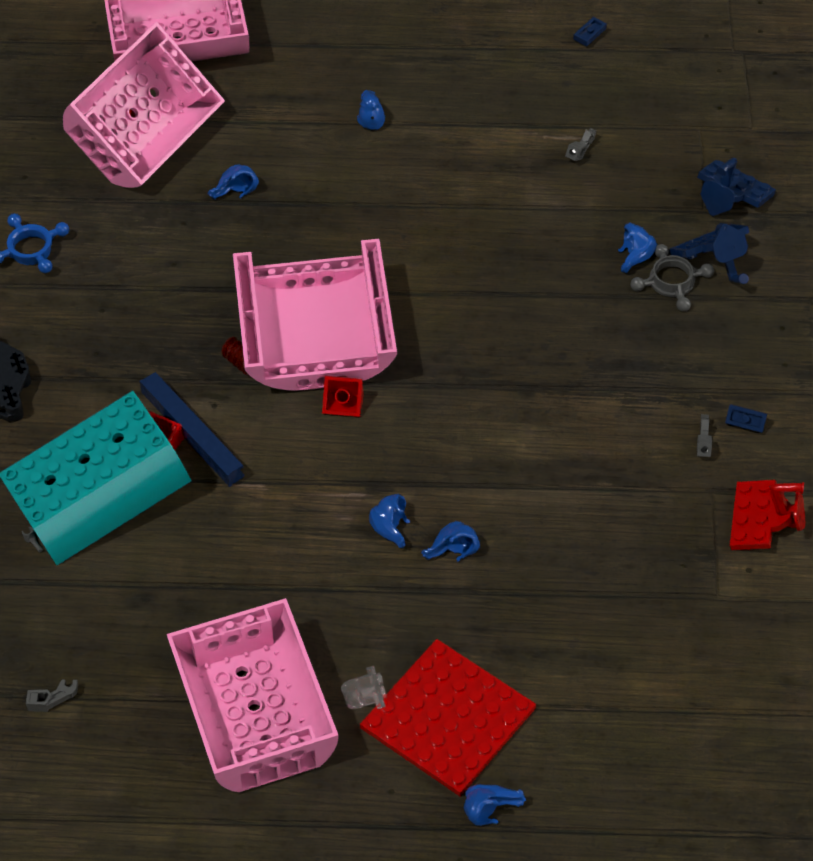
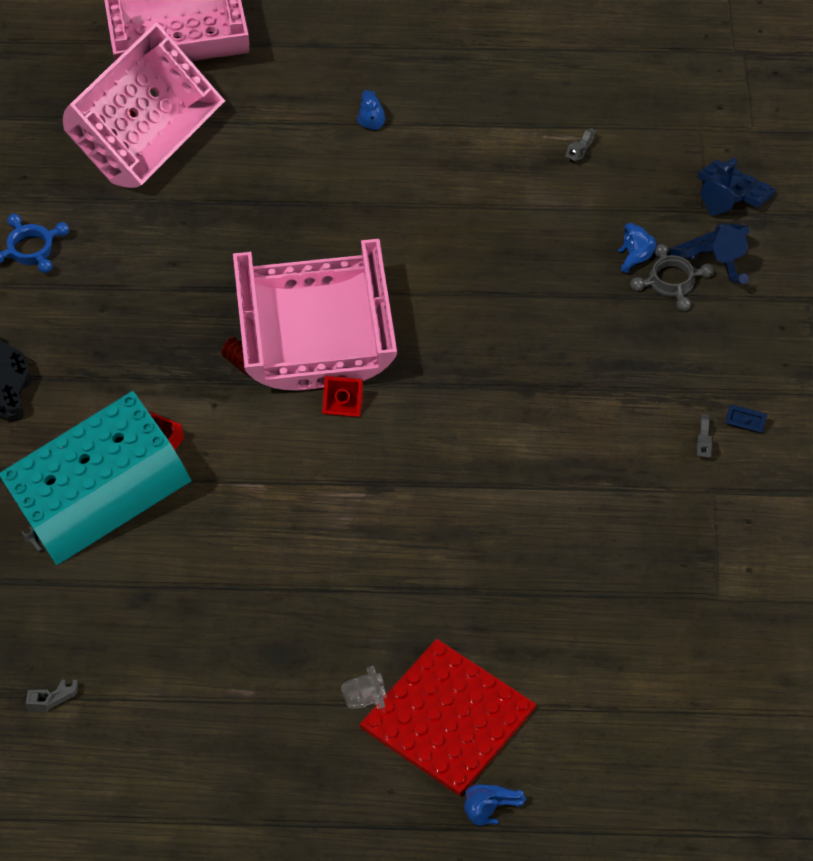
dark blue tile [139,372,244,487] -> none
bright pink slope [167,598,338,792] -> none
blue piece [208,164,259,200] -> none
blue piece [369,494,410,548] -> none
blue piece [421,521,480,562] -> none
dark blue plate [573,17,607,46] -> none
red plate [730,480,805,550] -> none

